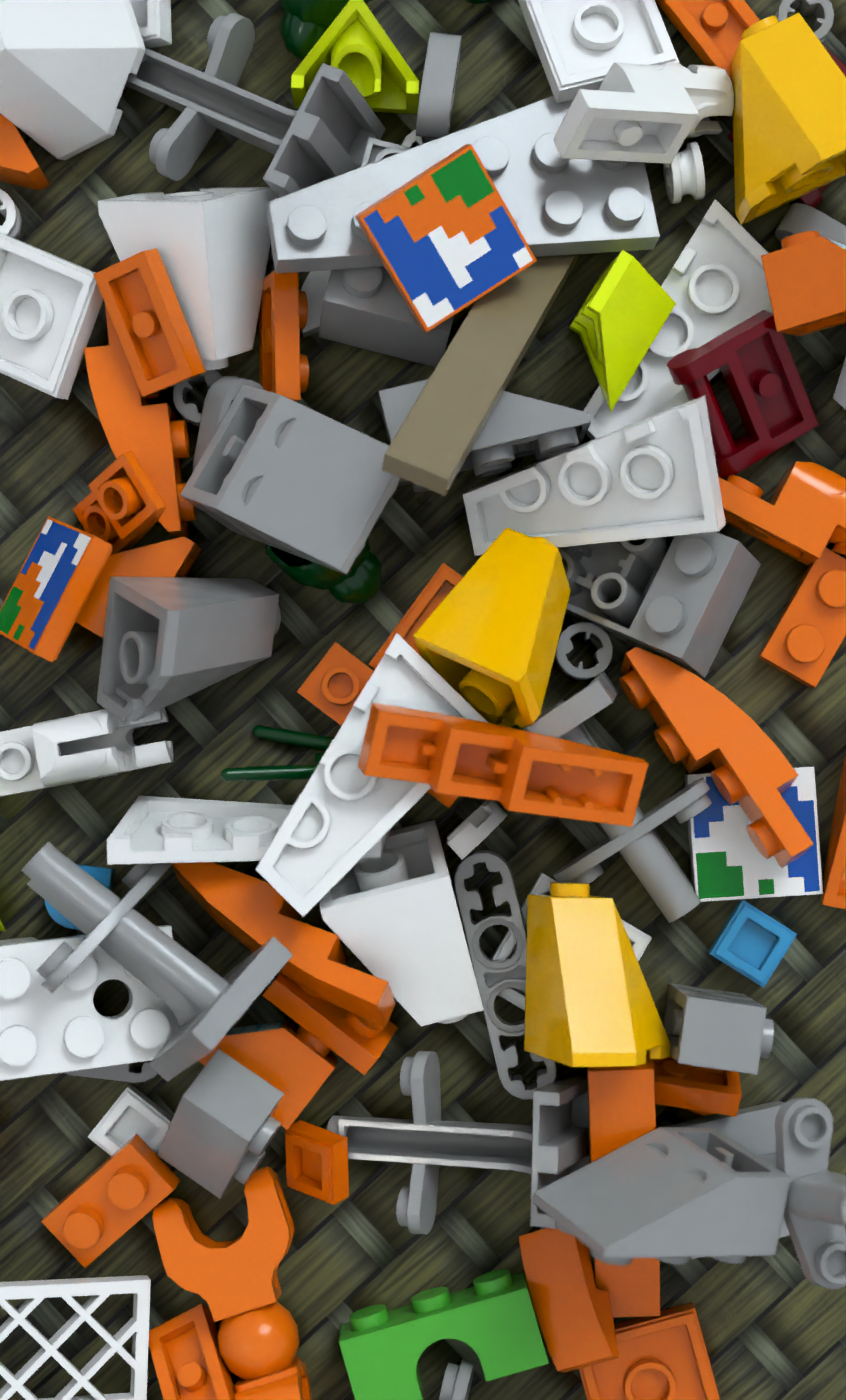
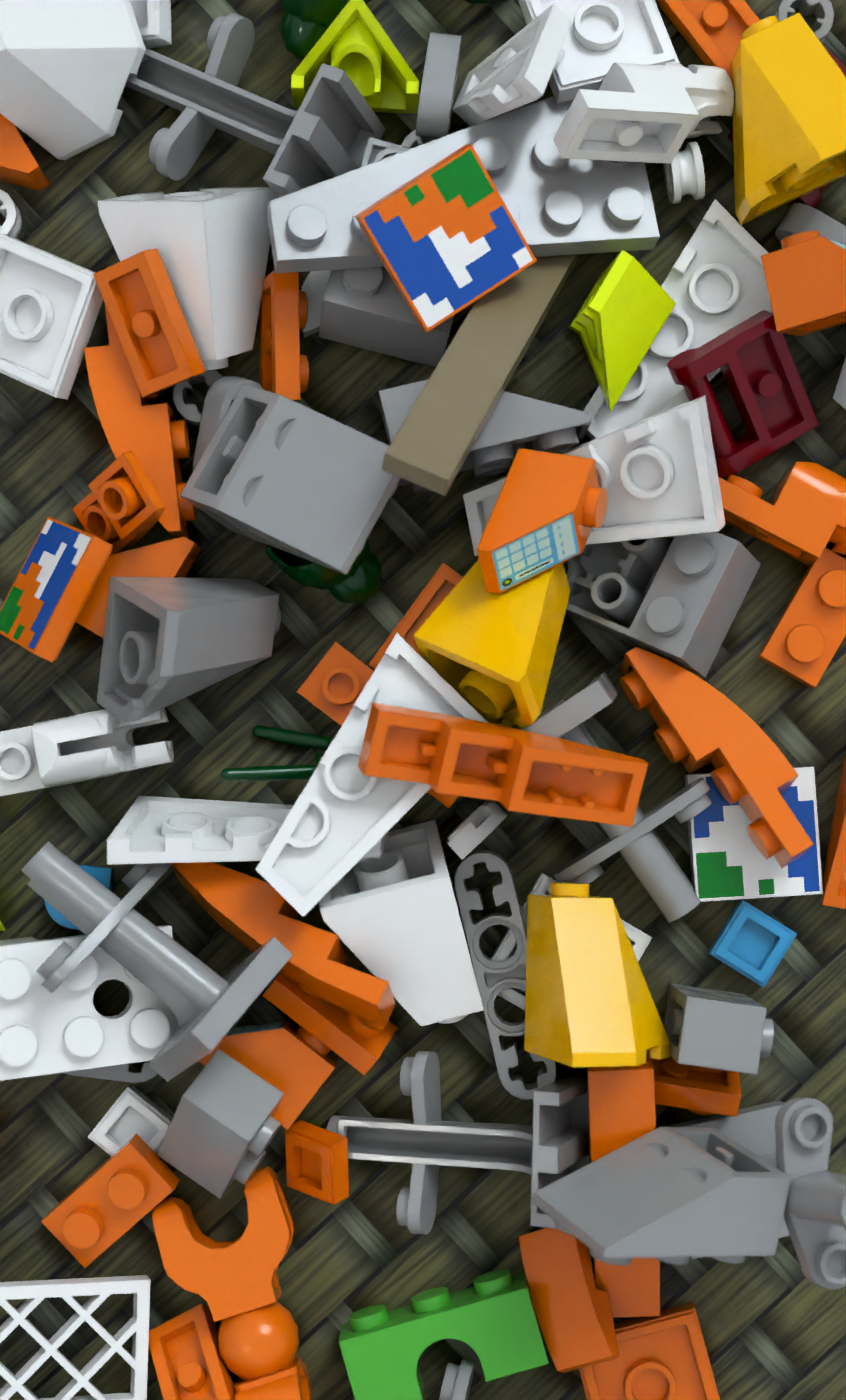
light grey bush [554,622,613,680] -> none
none -> white wing [453,4,572,126]
none -> orange slope [477,448,608,594]

